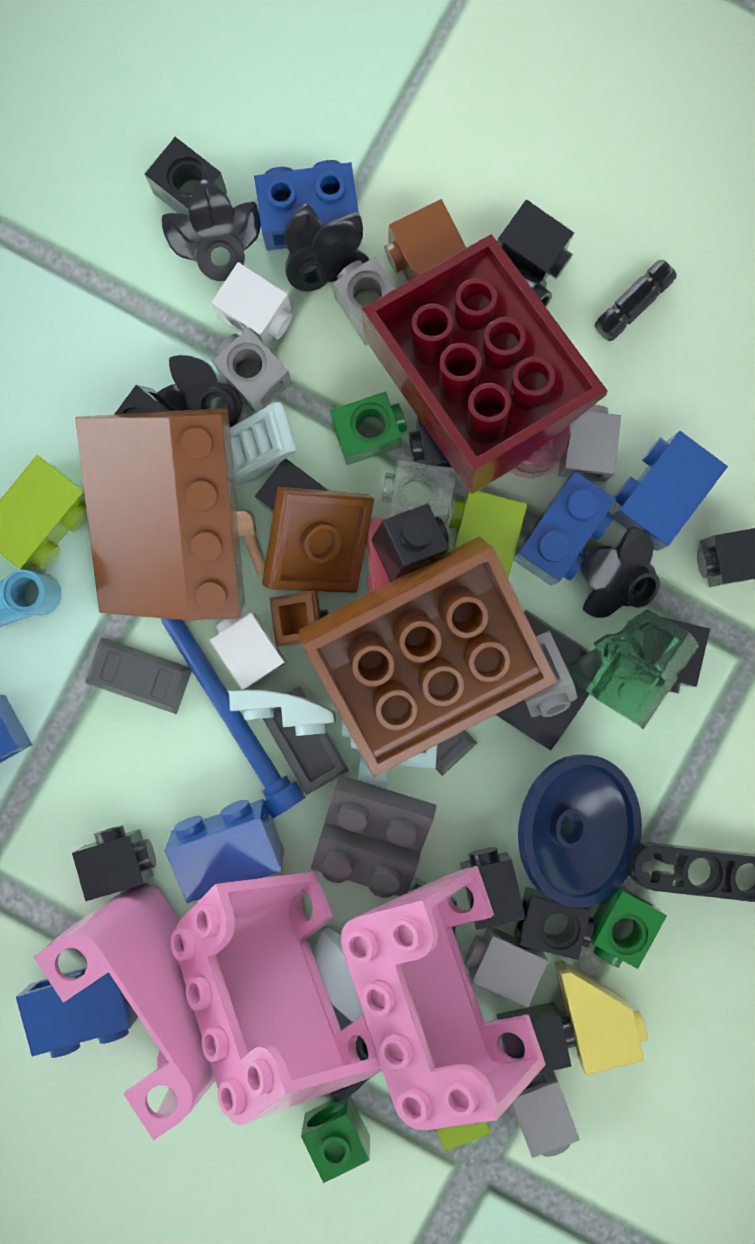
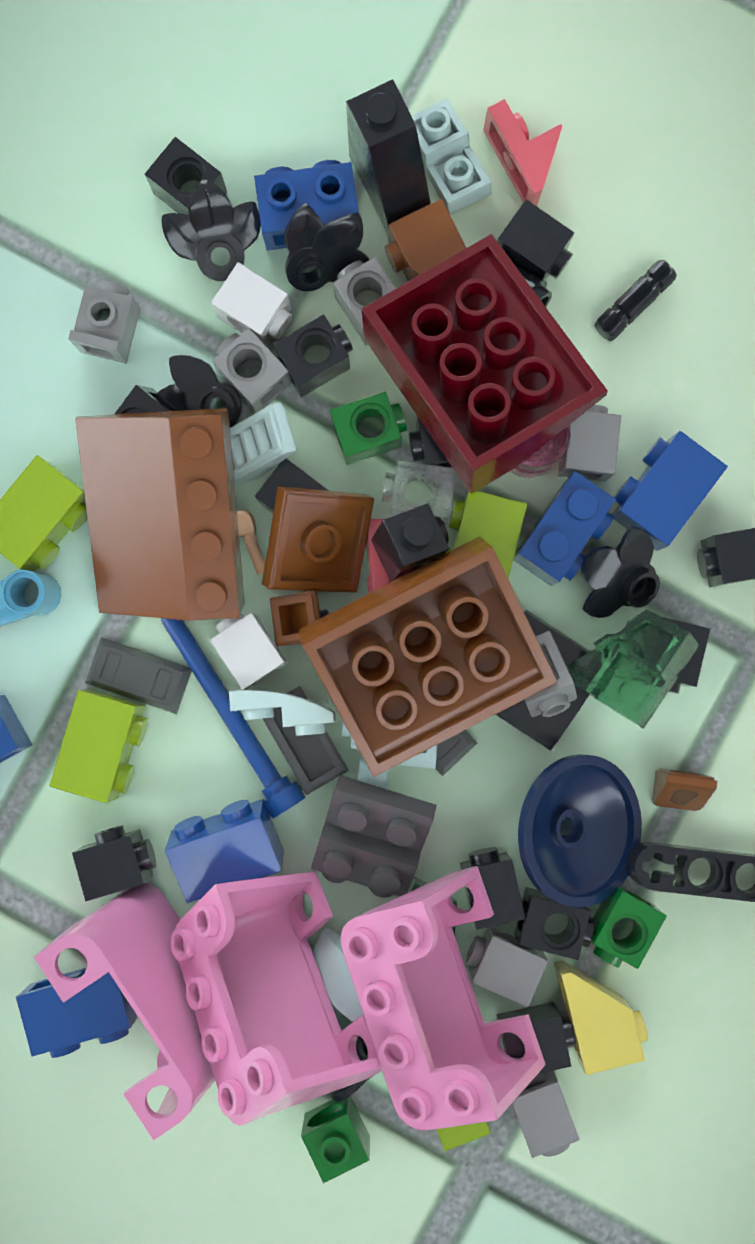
none -> lime brick [49,689,148,804]
none -> light grey brick [68,281,141,364]
none -> black brick [273,314,353,398]
none -> black slope [346,79,431,234]
none -> light aqua slope [411,98,492,214]
none -> coral slope [483,99,563,206]
none -> dark orange slope [652,768,718,811]

